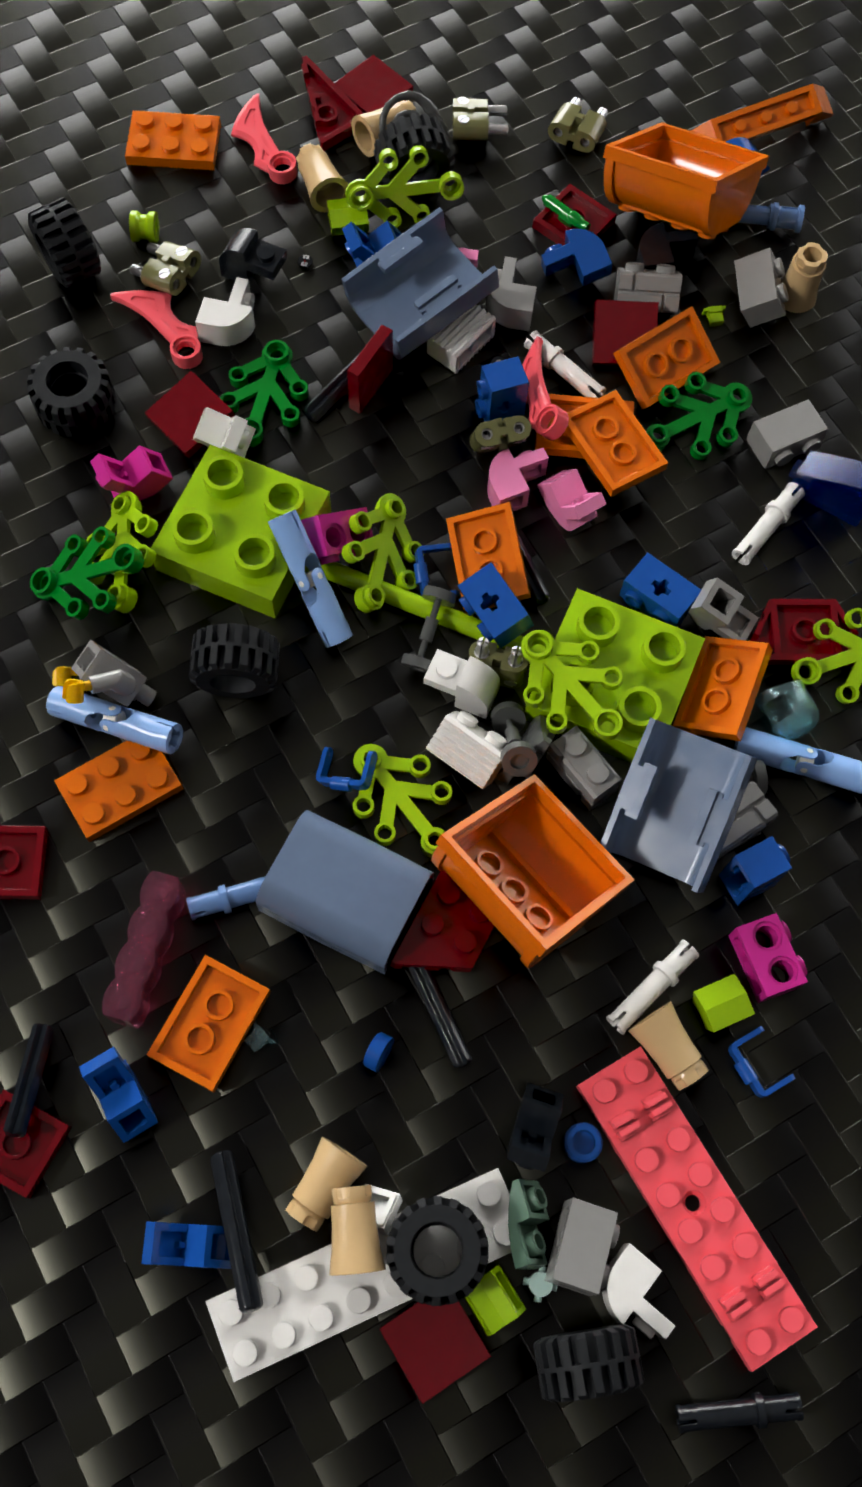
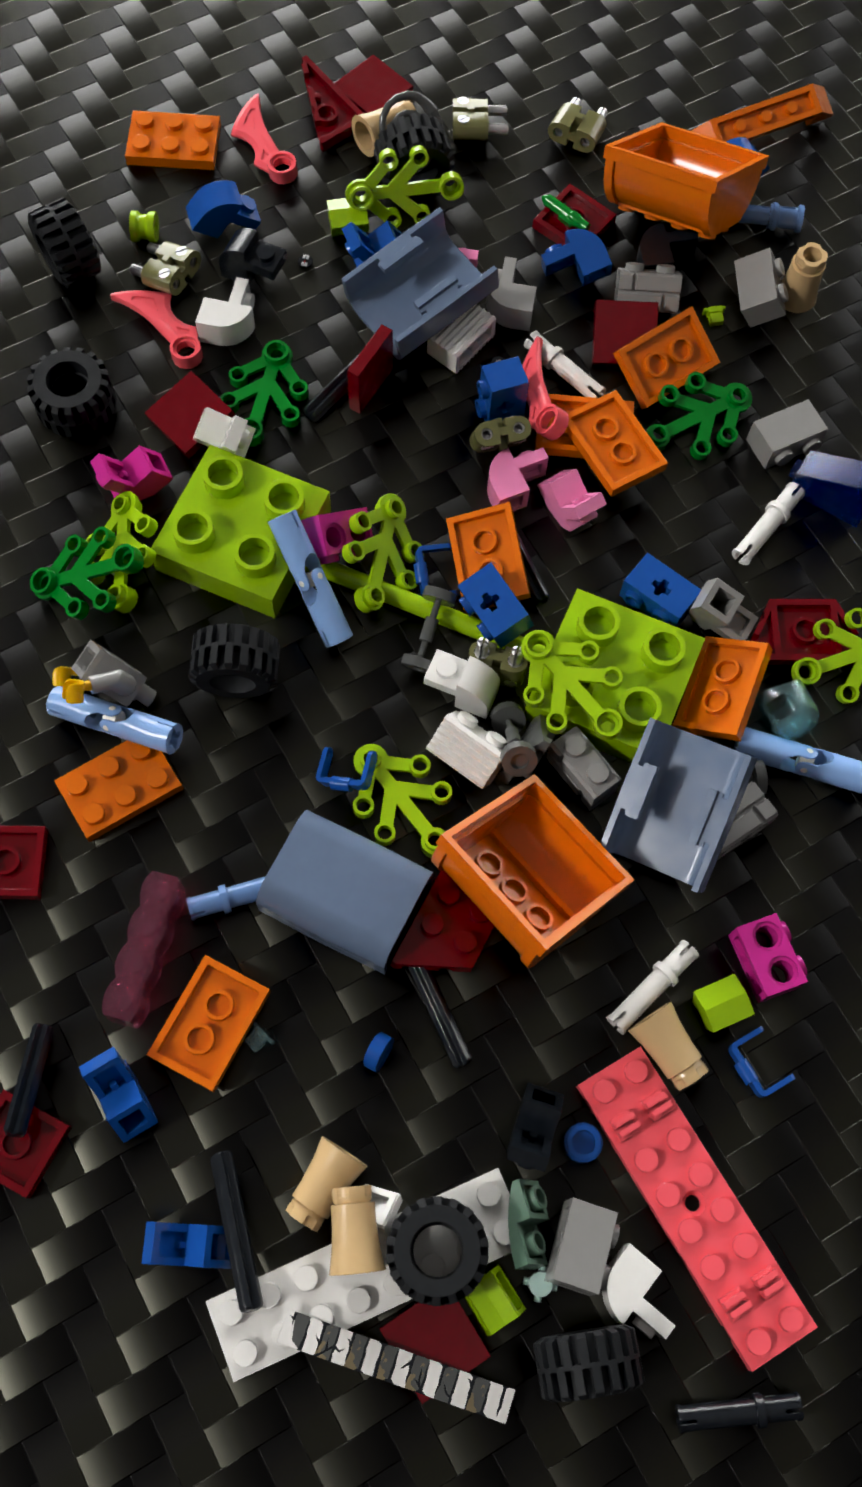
tan plant [296,143,348,213] -> none
blue brick [719,836,792,906] -> none
none -> blue brick [186,180,261,238]
none -> sticker [277,1309,515,1424]

